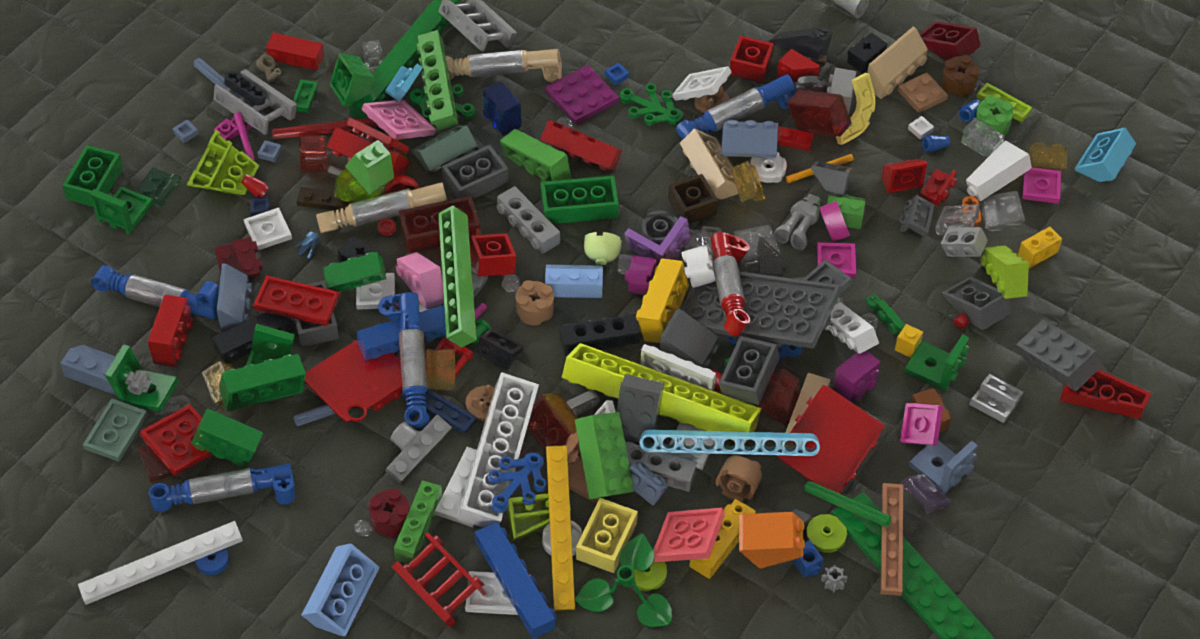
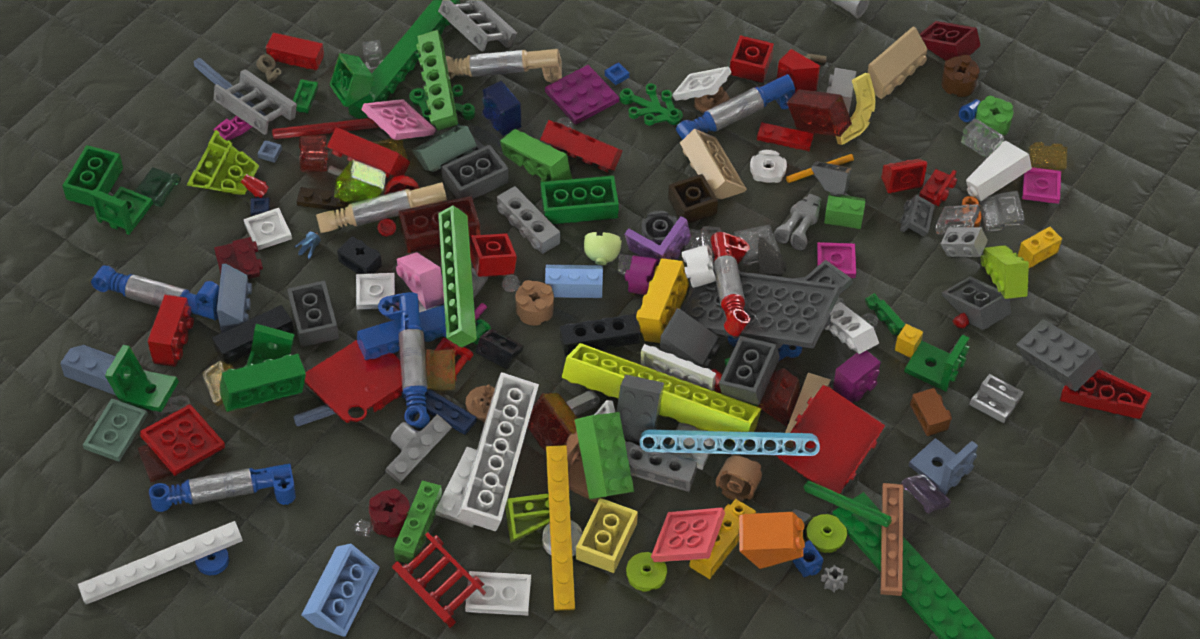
light grey gear [125,370,152,395] -> none
sand blue plate [172,119,199,143] -> none
green brick [191,408,263,467] -> none
black beam [224,71,267,105] -> none
dark pink piece [234,112,255,161] -> none
red tile [253,275,340,326] -> none
green brick [323,252,387,293] -> none
bright green slope [345,140,394,195] -> none
red plate [347,118,409,154] -> none
medium azure bracket [385,64,423,102] -> none
blue brick [475,522,557,639] -> none
blue plant [488,453,546,513] -> none
green plant [575,534,672,628] -> none
sand blue bracket [629,461,669,506] -> none
sand blue slope [721,120,778,158] -> none
clear yellow bracket [731,161,765,202] -> none
black slope [769,27,833,60] -> none
dark grey plate [793,76,828,102] -> none
dark pink slope [819,201,850,242] -> none
black brick [847,32,888,73] -> none
medium nougat plate [897,72,948,113] -> none
dark pink plate [900,403,943,446] -> none
white plate [908,116,934,140] -> none
blue cone [922,135,950,153] -> none
lime plate [976,83,1032,123] -> none
medium azure slope [1075,128,1136,182] -> none

